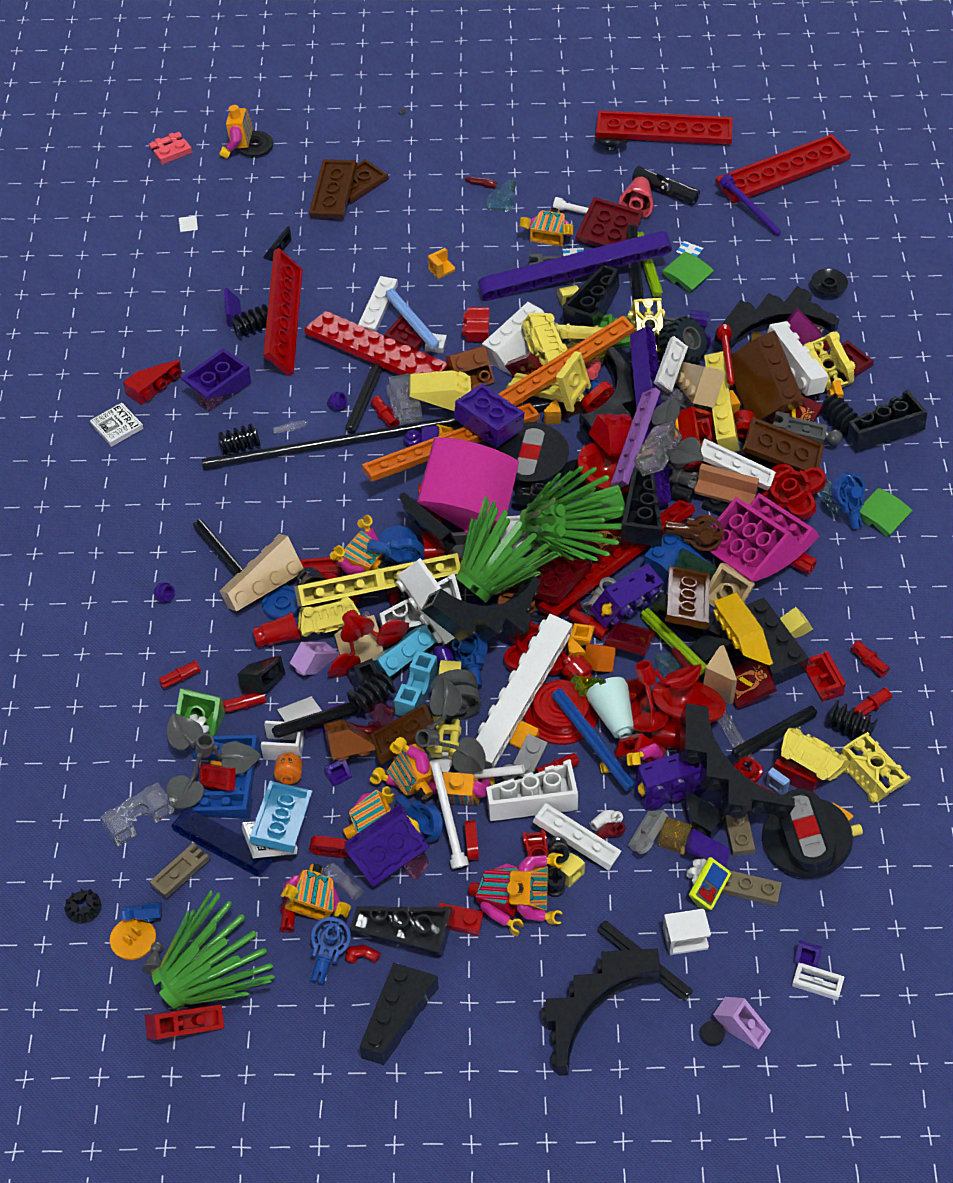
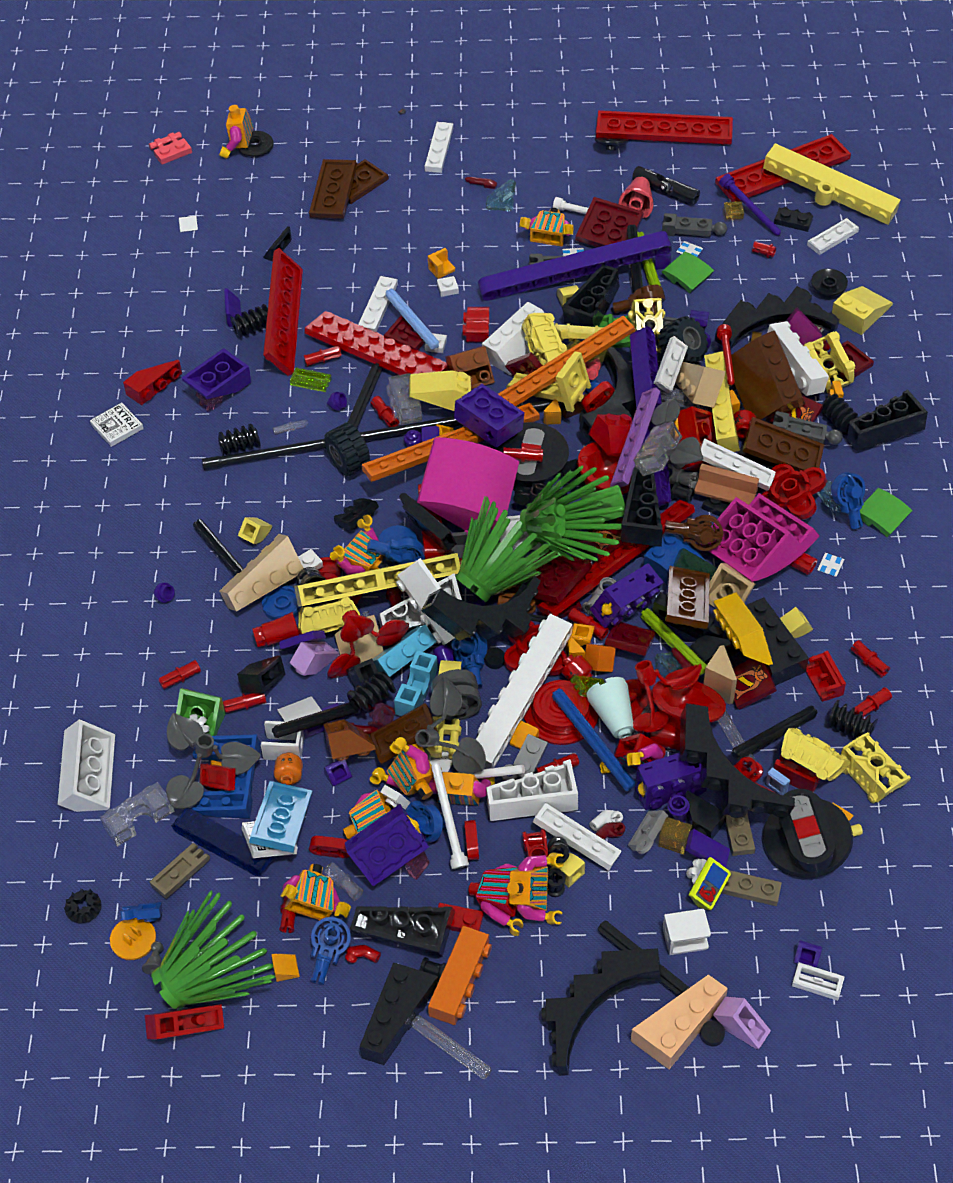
none -> white slope [58,719,115,812]
none -> light yellow brick [238,517,272,544]
none -> light orange slope [271,954,300,982]
none -> dark purple tile [279,630,326,649]
none -> clear neon green tile [290,368,332,392]
none -> white plate [298,549,323,569]
none -> red axle [304,346,341,366]
none -> black wheel [324,422,370,476]
none -> black plate [334,498,379,530]
none -> white plate [380,785,410,810]
none -> clear axle [412,1015,491,1079]
none -> black bush [420,957,447,982]
none -> white plate [425,122,454,173]
none -> orange brick [428,926,492,1025]
none -> white plate [437,276,459,297]
none -> black tile [484,648,505,669]
none -> red pin [503,447,543,462]
none -> reddish brown pin [613,285,666,315]
none -> light nougat wedge [631,975,728,1070]
none -> dark purple slope [655,253,671,270]
none -> dark grey plate [662,213,727,237]
none -> dark purple cone [667,795,690,824]
none -> clear yellow plate [724,201,744,220]
none -> red pin [752,241,776,258]
none -> light yellow hinge [763,143,901,225]
none -> black plate [774,206,813,232]
none -> white tile [807,218,859,255]
none -> white sticker [817,553,844,577]
none -> light yellow slope [832,286,893,335]

